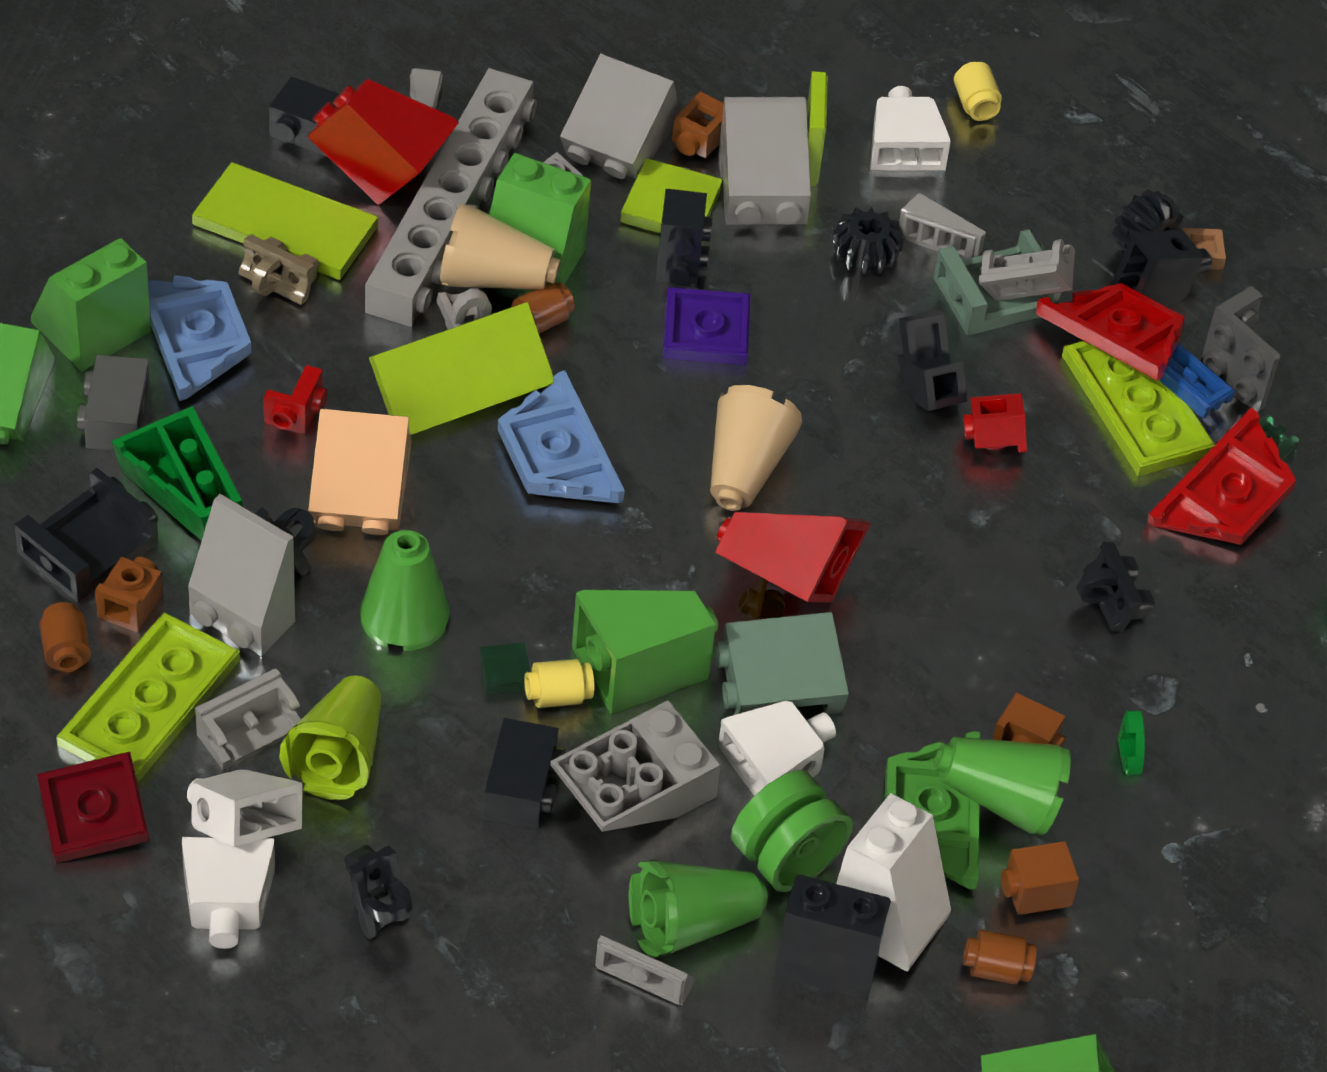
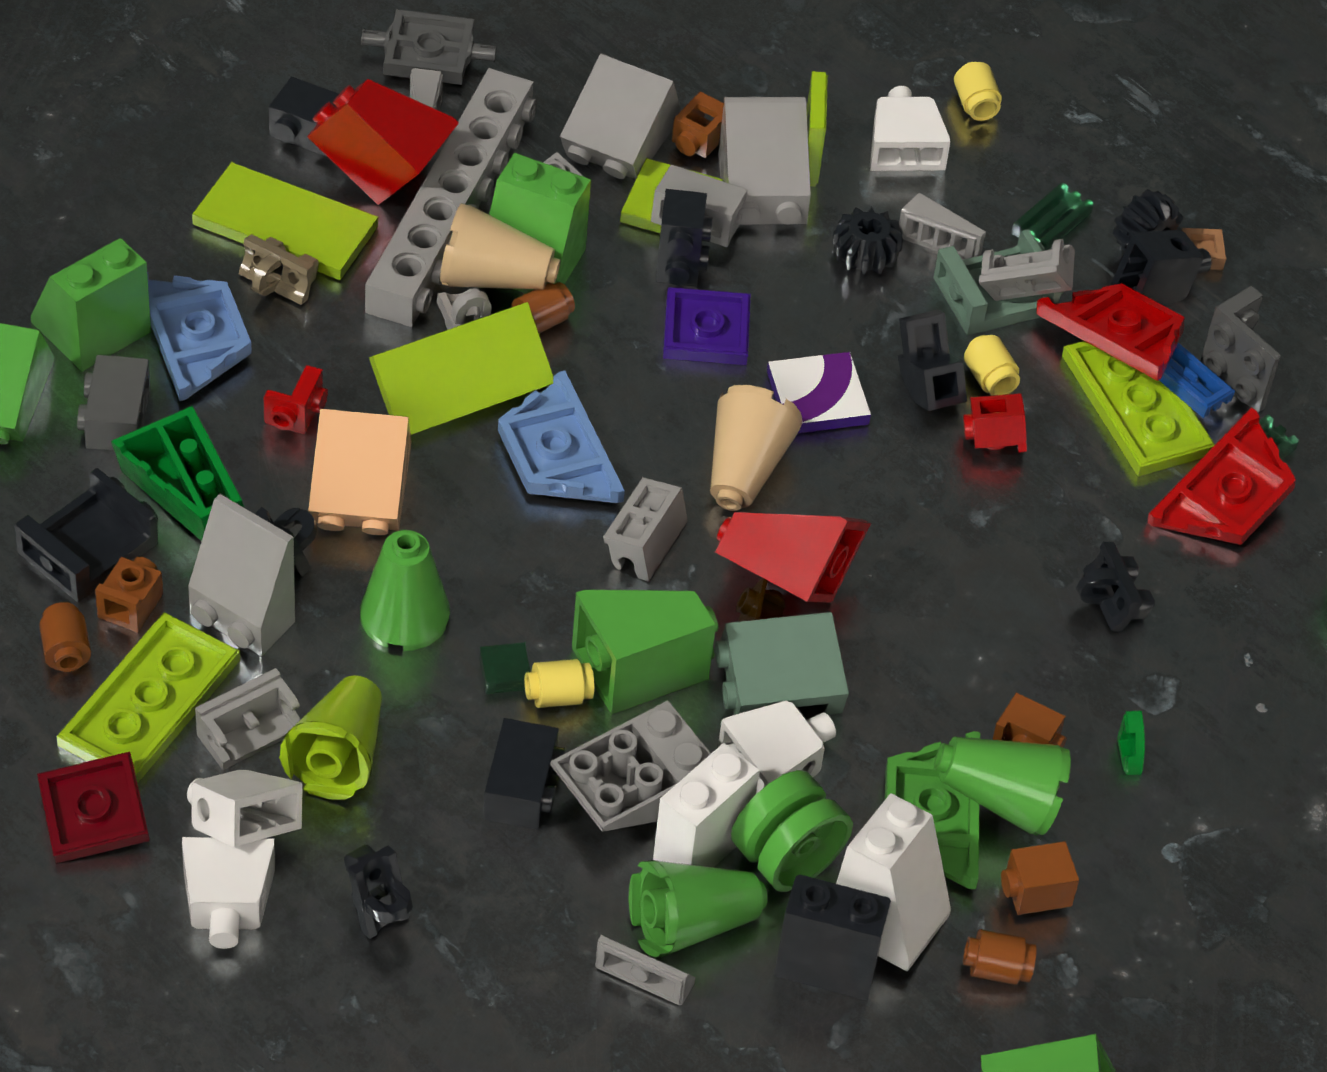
none -> dark grey plate [361,9,497,85]
none -> light grey hinge [603,477,688,581]
none -> light grey hinge [651,165,747,247]
none -> white brick [653,743,760,867]
none -> tile [767,352,871,433]
none -> light yellow brick [964,335,1020,396]
none -> clear green tile [1011,182,1094,250]

